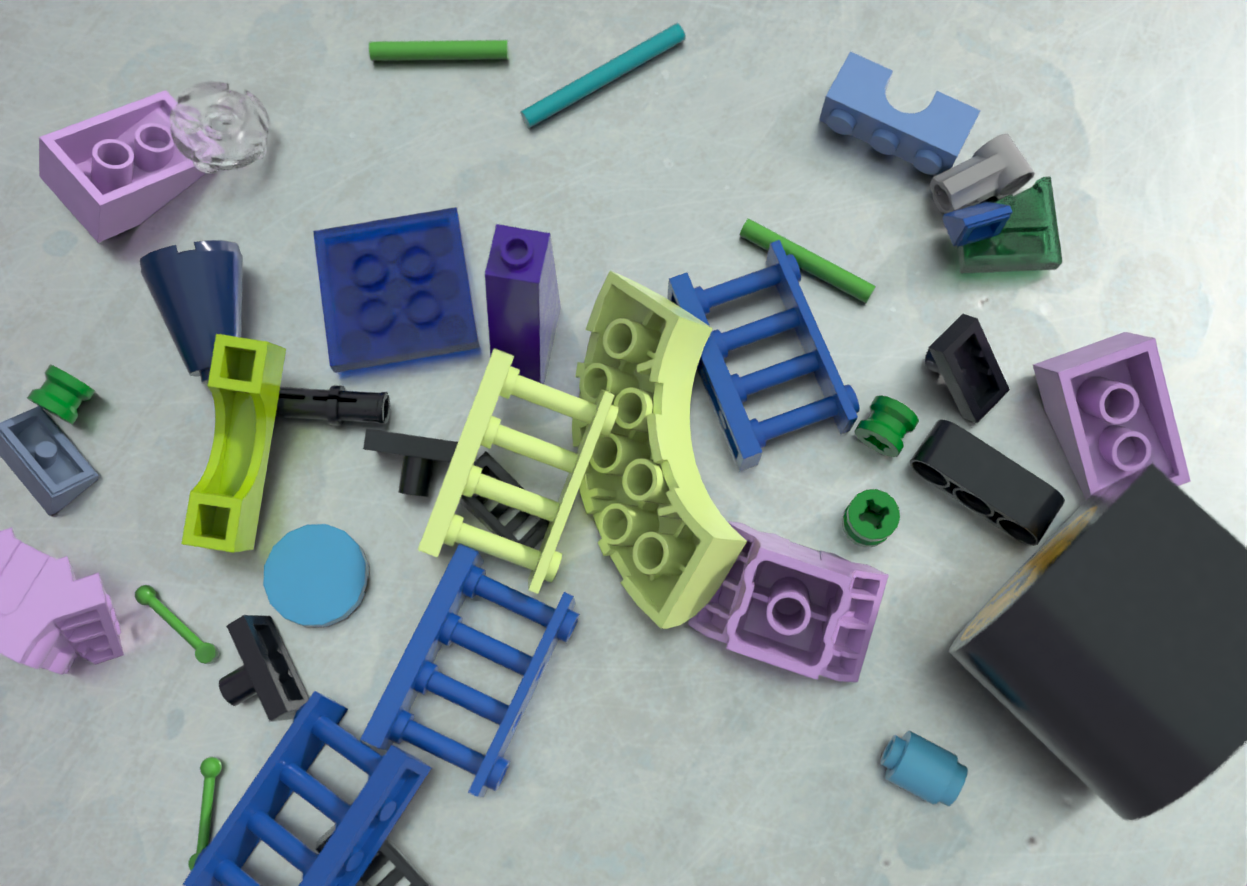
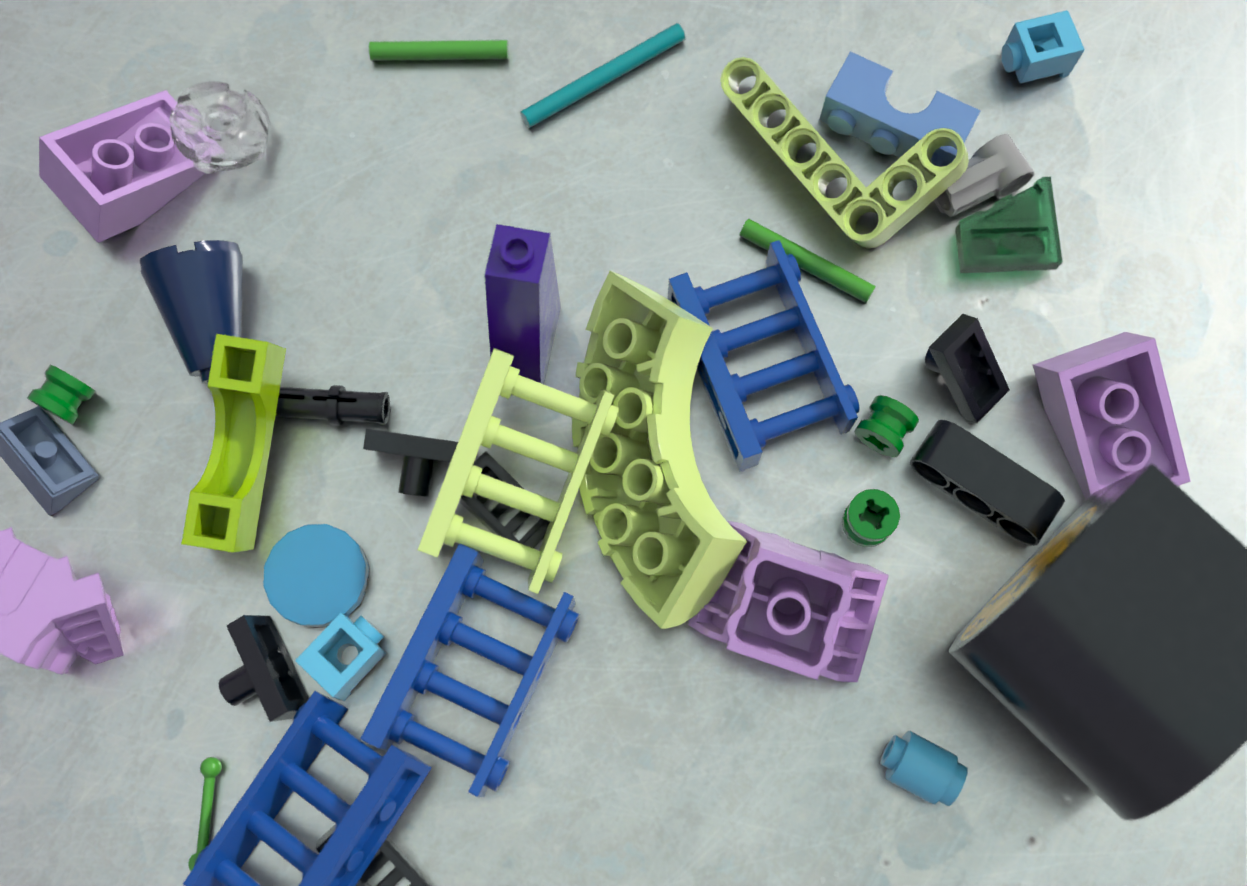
bright green hinge [135,585,219,664] -> none
clear blue plate [313,207,480,373] -> none
blue slope [942,202,1013,247] -> none
none -> medium azure brick [295,613,386,701]
none -> yellowish green beam [720,57,969,249]
none -> medium azure brick [1001,10,1085,83]

